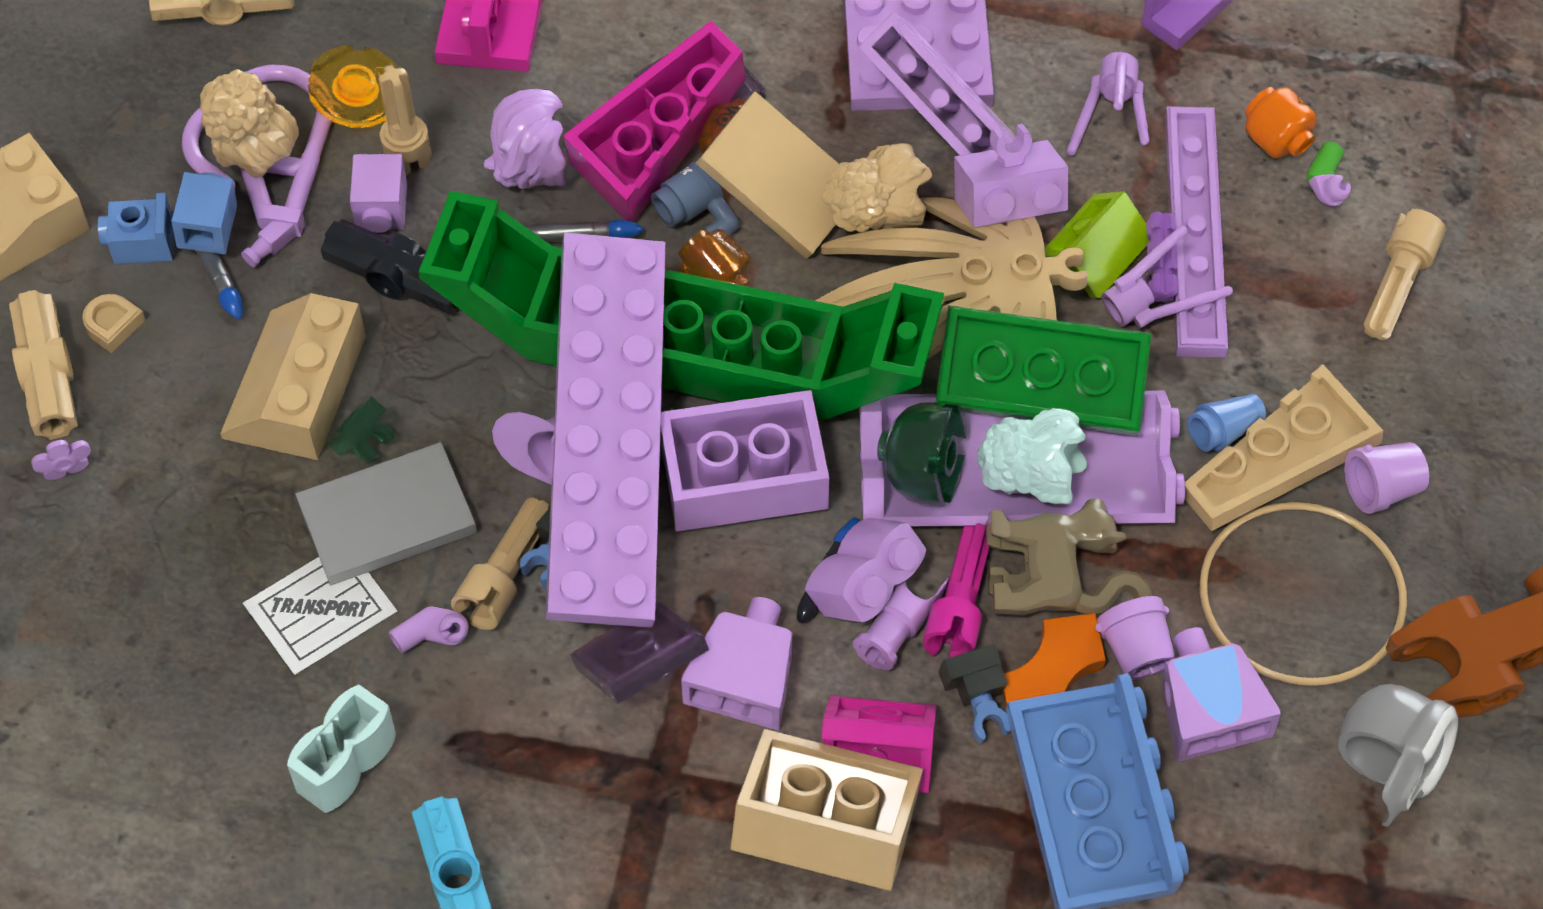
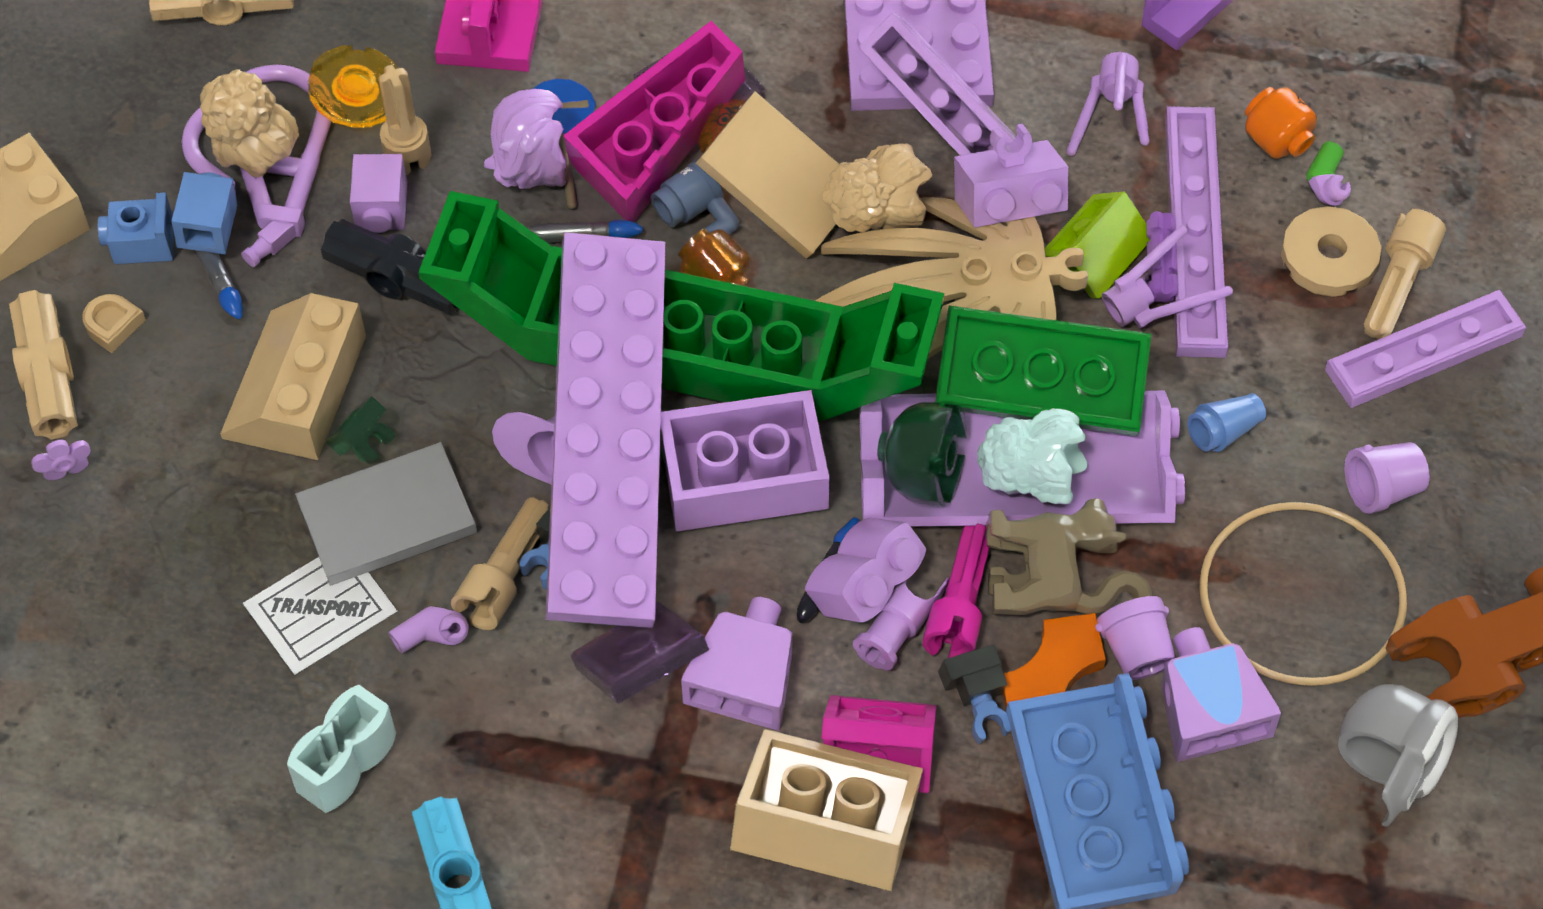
tan wing [1185,364,1383,531] -> none
none -> blue piece [532,79,595,209]
none -> tan tile [1281,206,1382,297]
none -> lavender tile [1325,290,1526,409]

